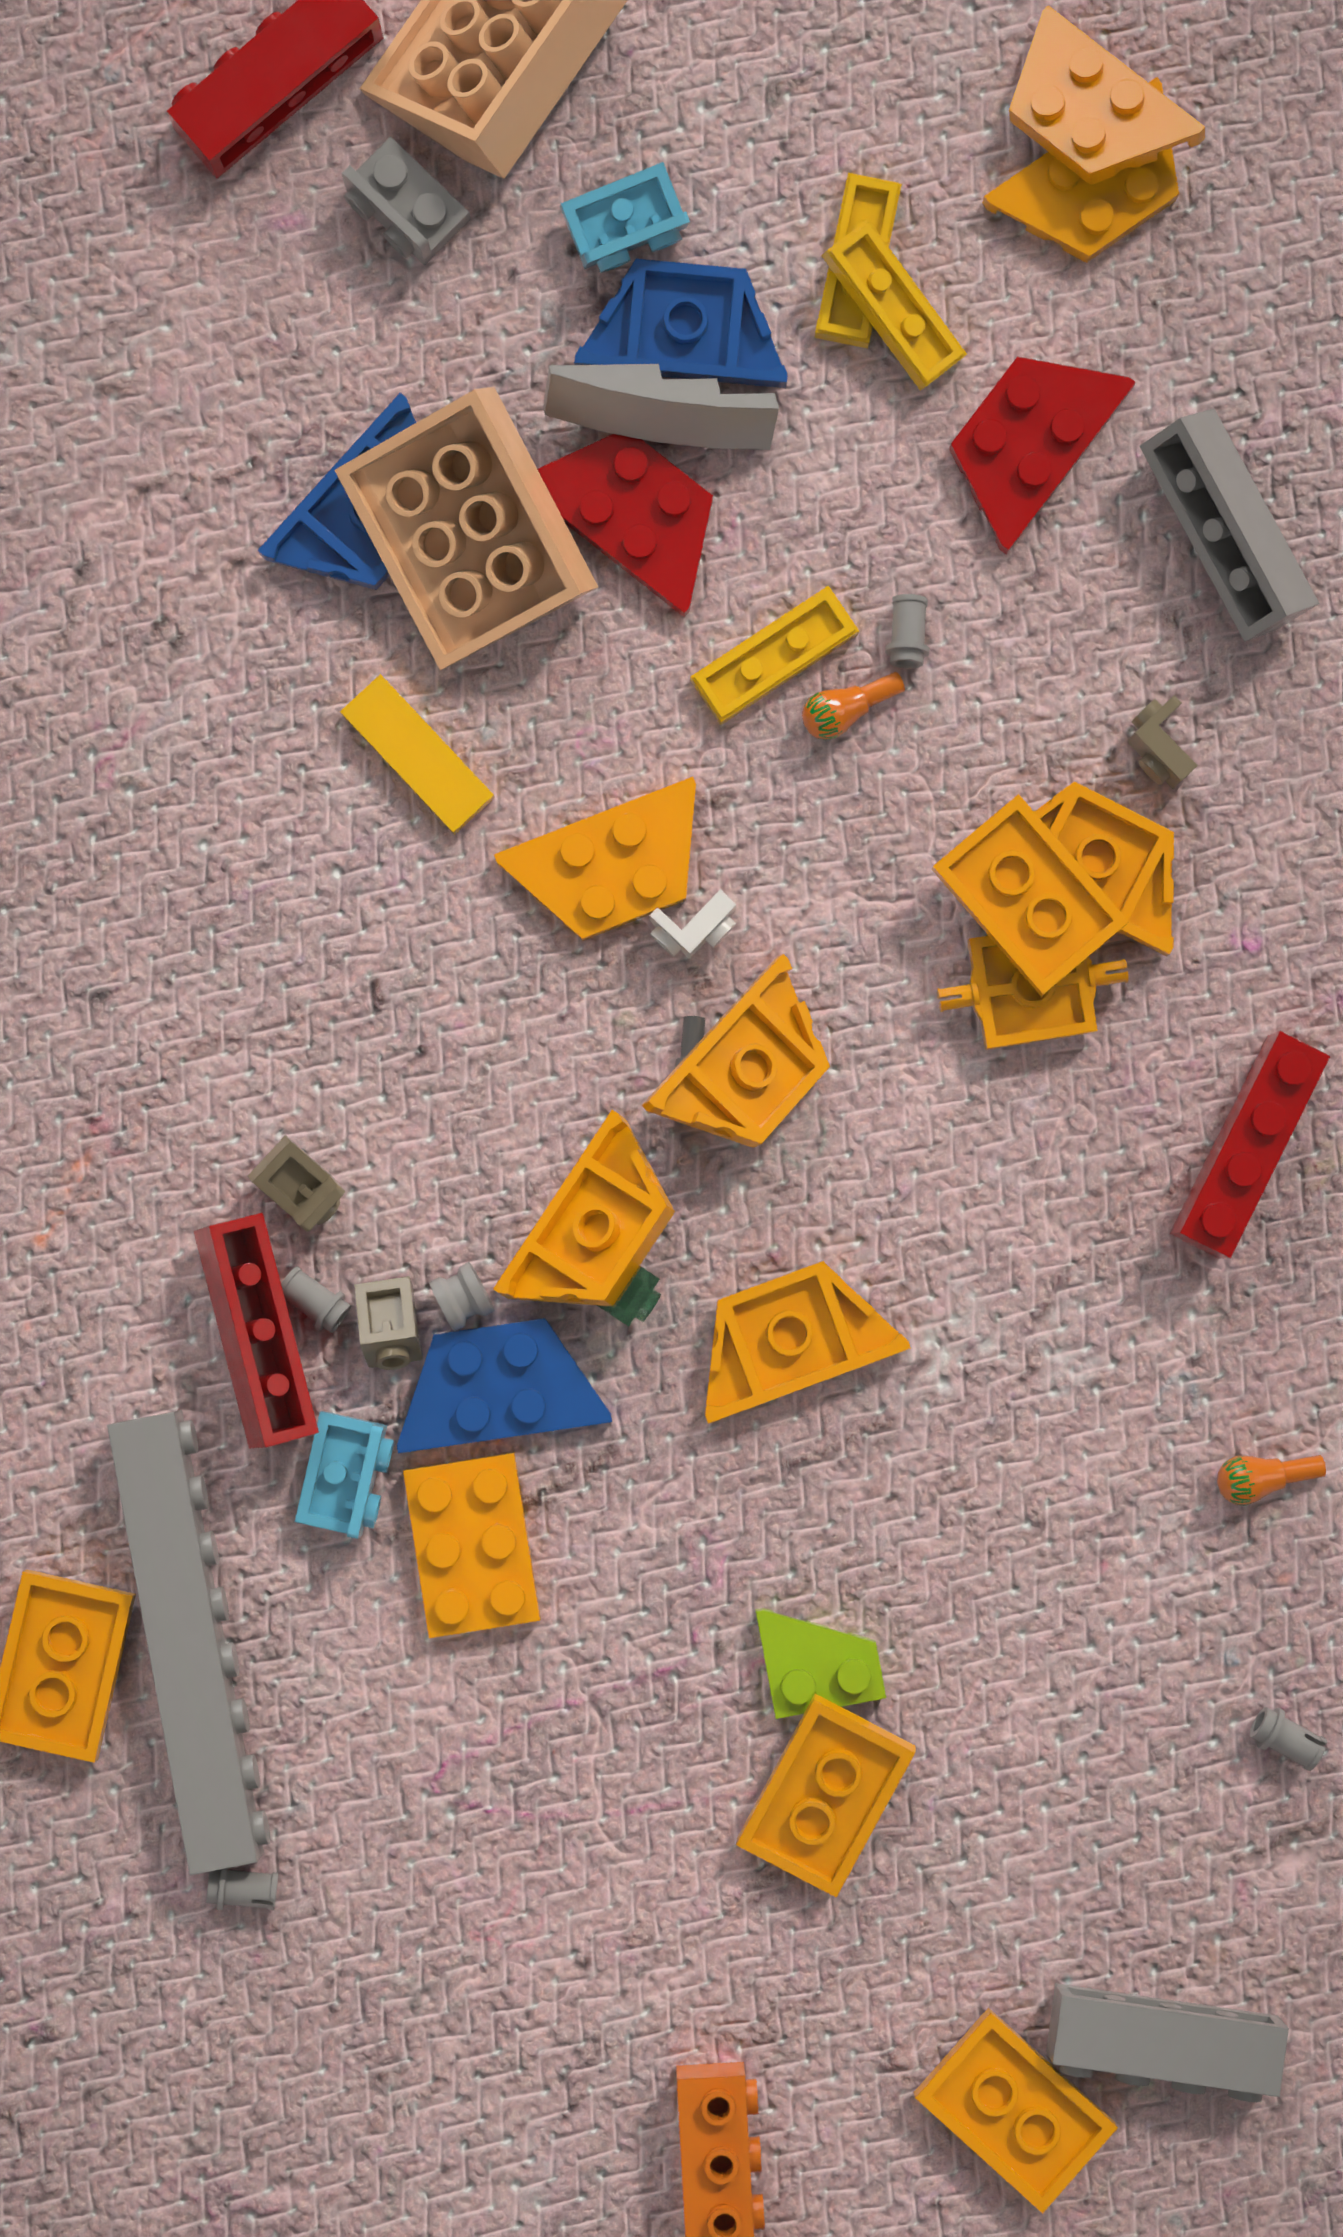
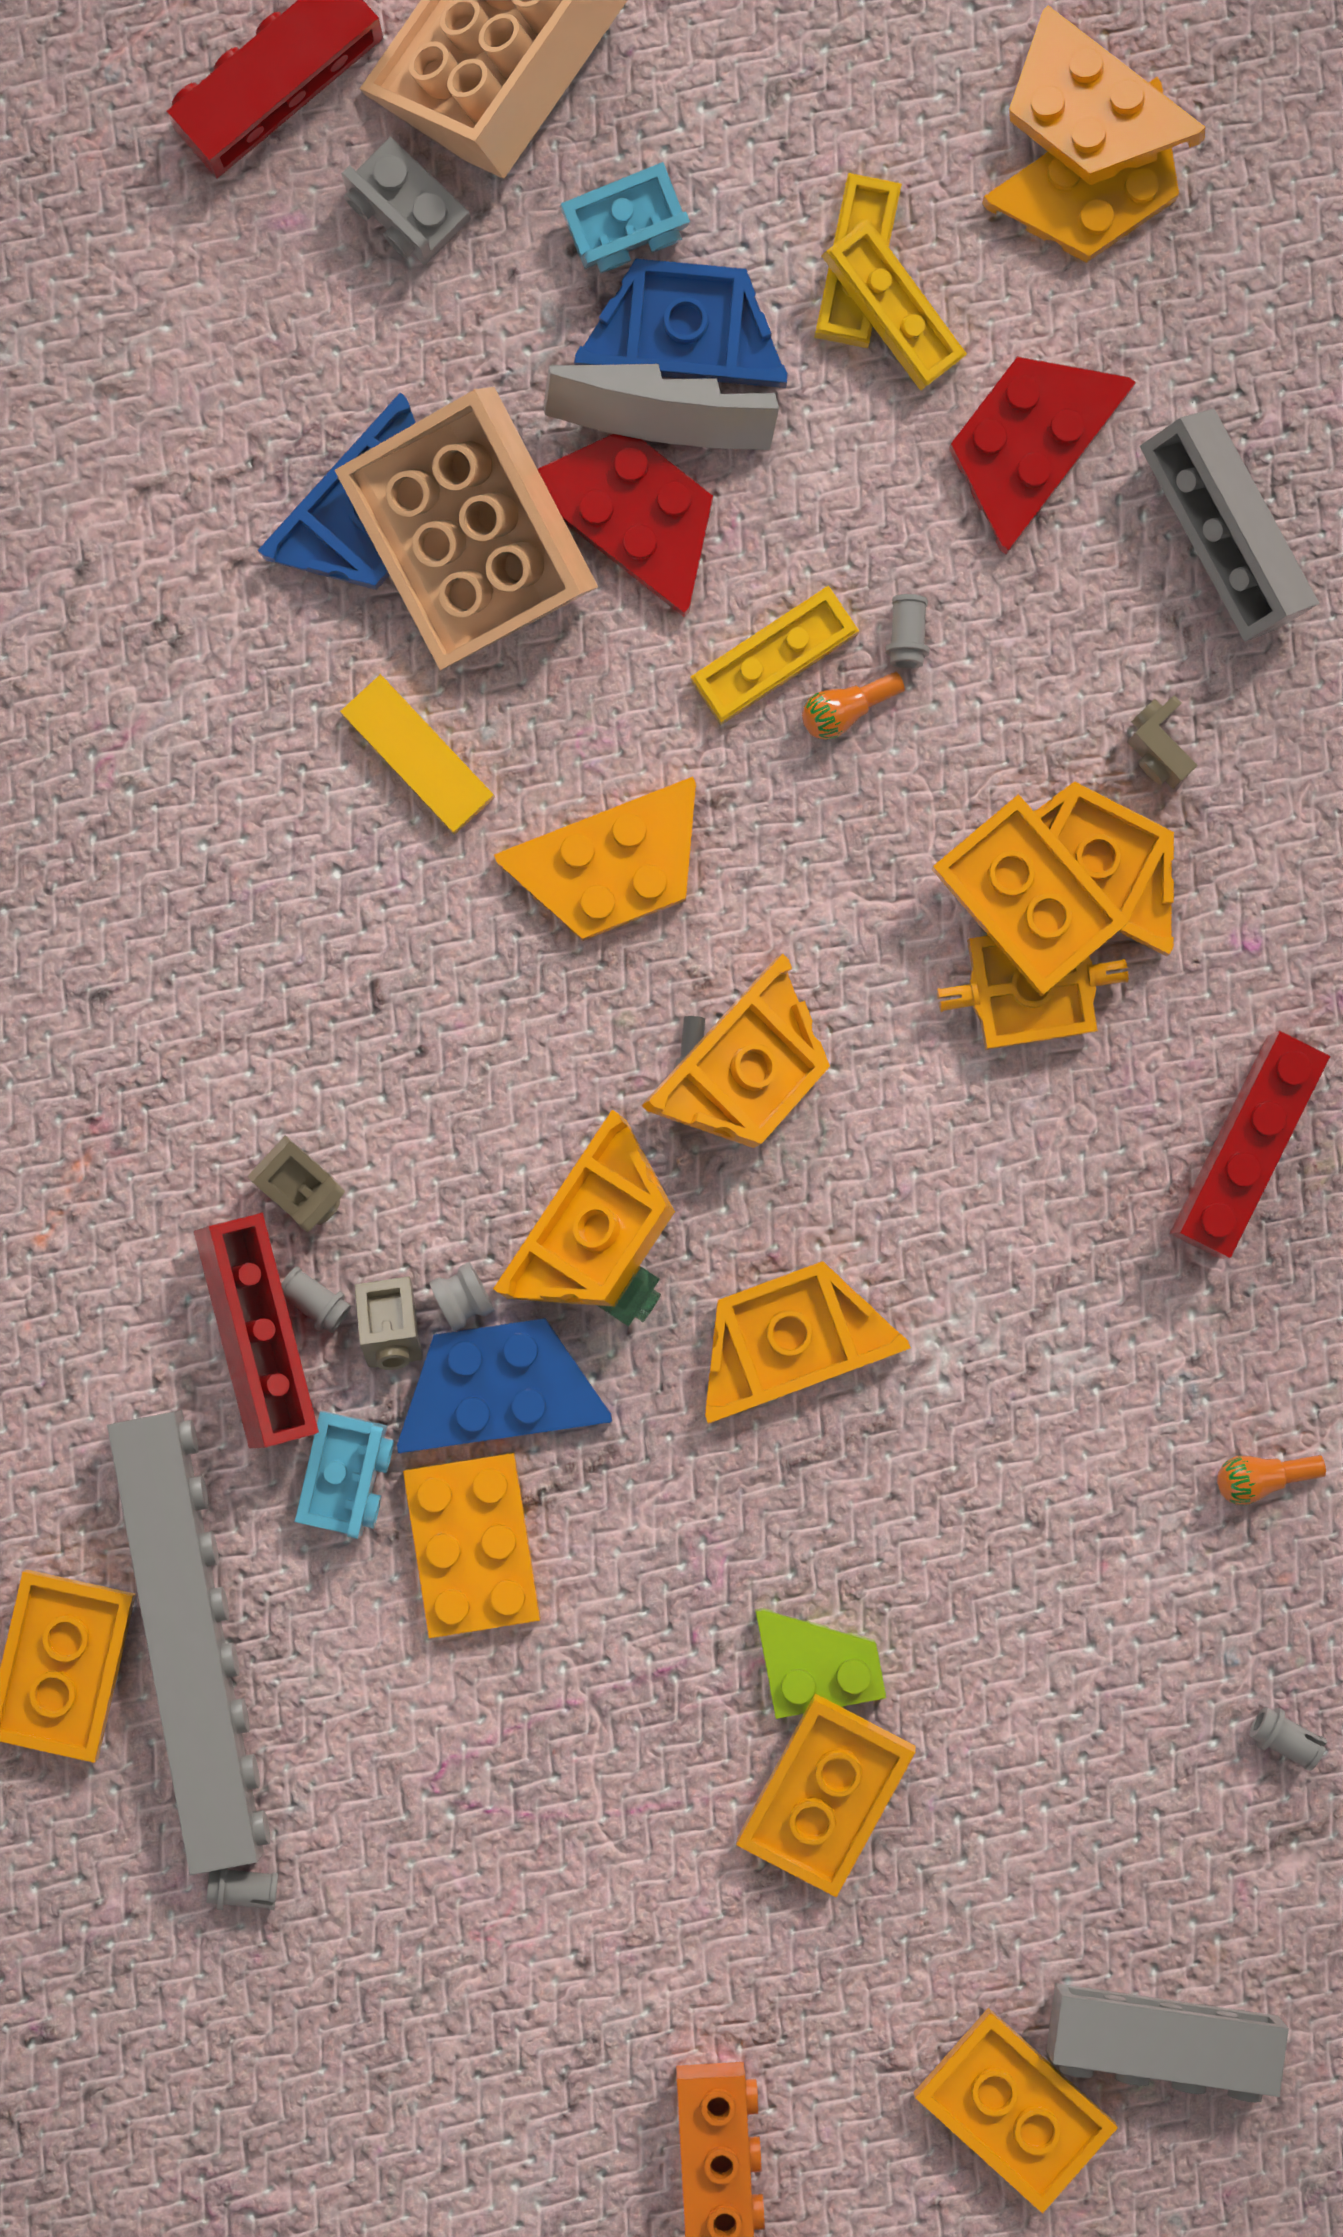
white bracket [649,890,736,959] -> none

